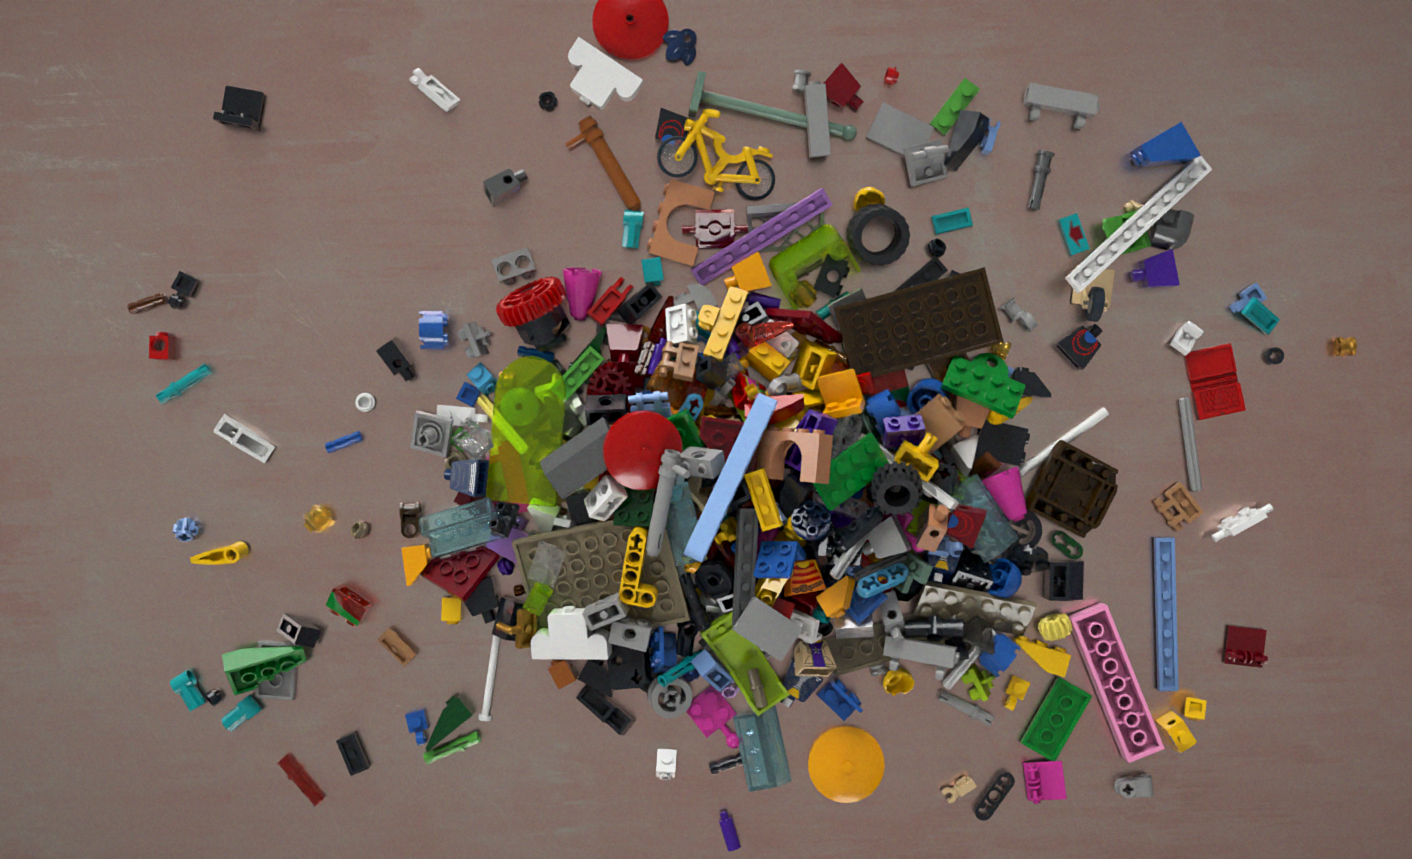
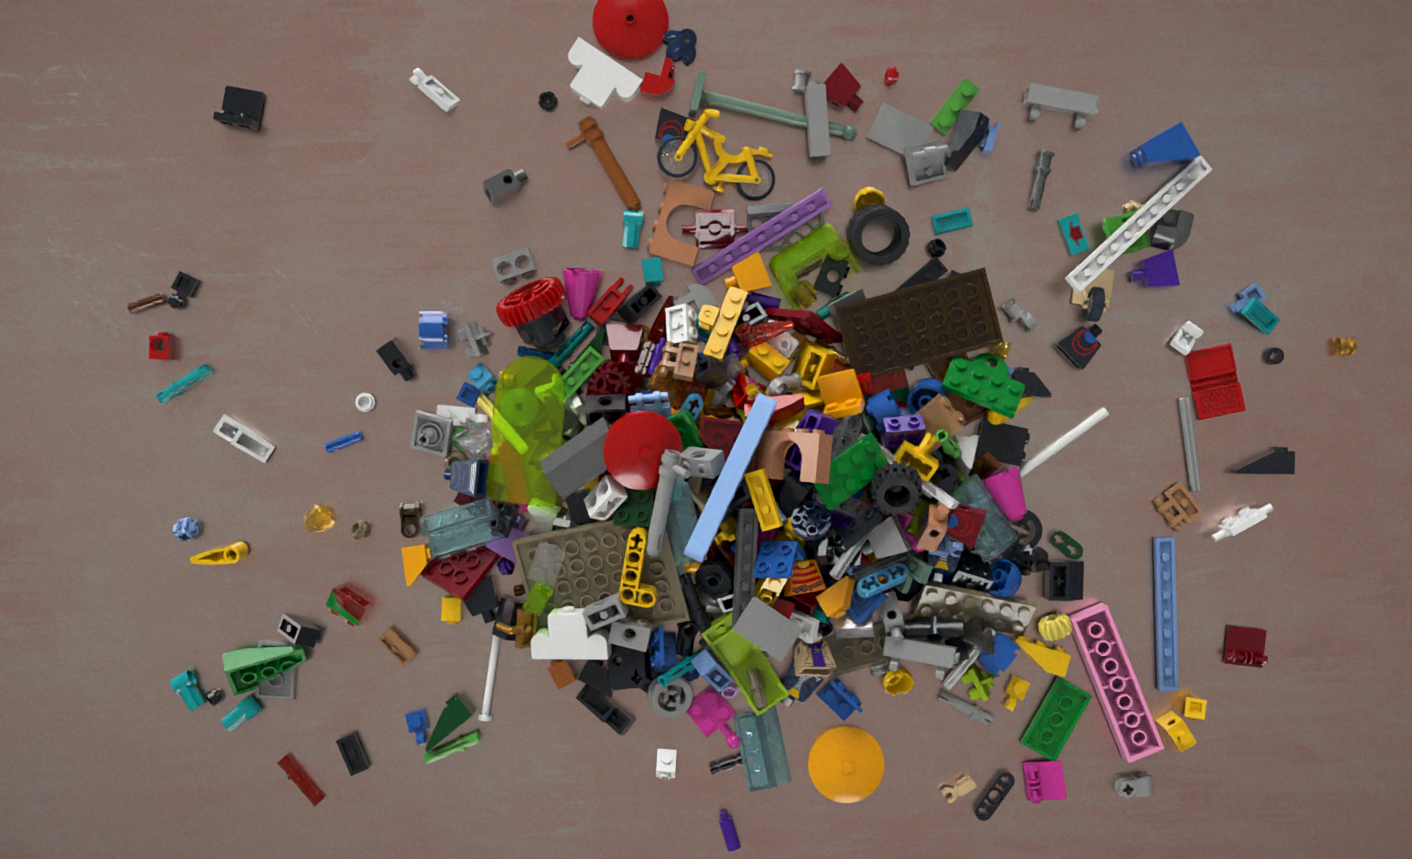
nougat torso [953,394,990,438] -> none
dark brown wedge [1026,440,1118,538] -> none
none -> teal pin [547,320,595,370]
none -> red brick [640,57,676,98]
none -> bright green pin [935,429,962,460]
none -> black slope [1230,447,1295,474]

